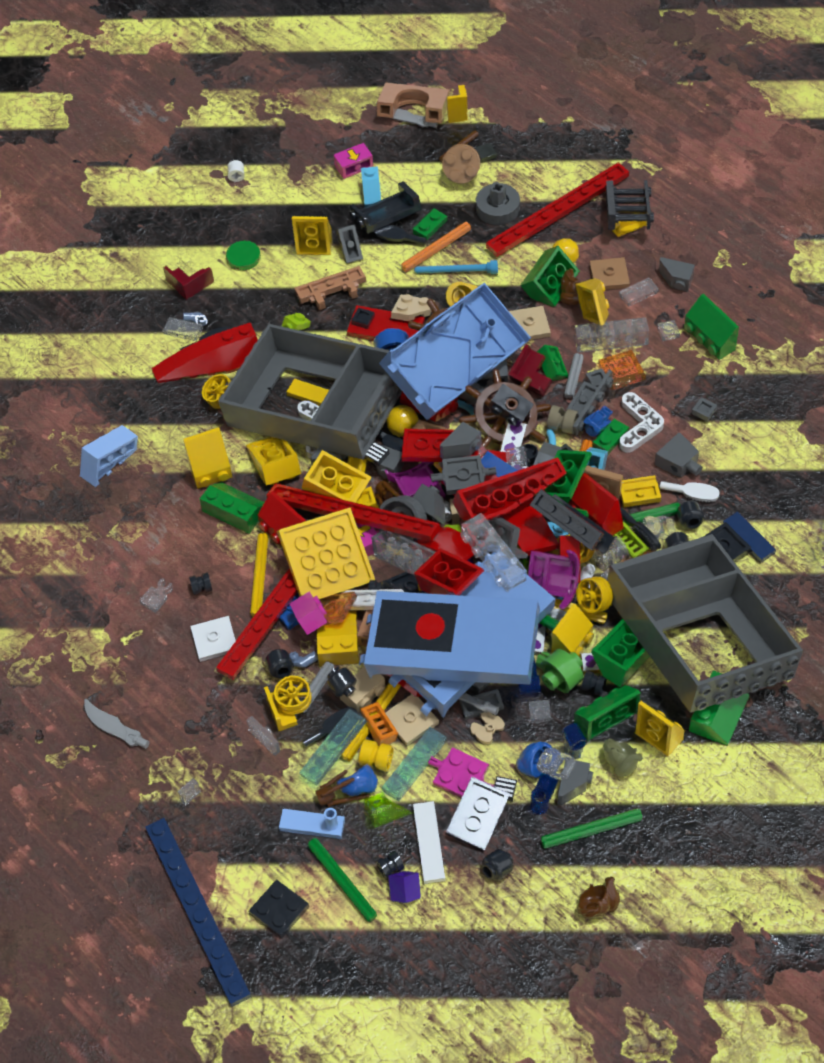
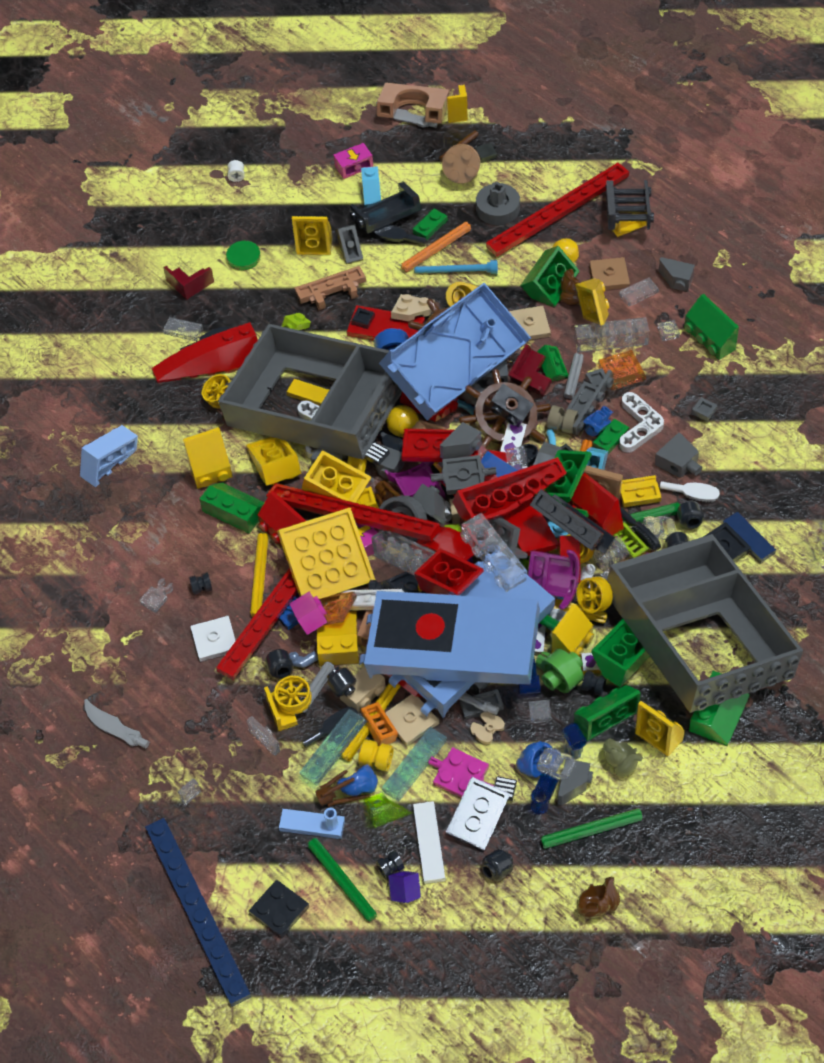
sand blue arm [183,312,207,326] -> none

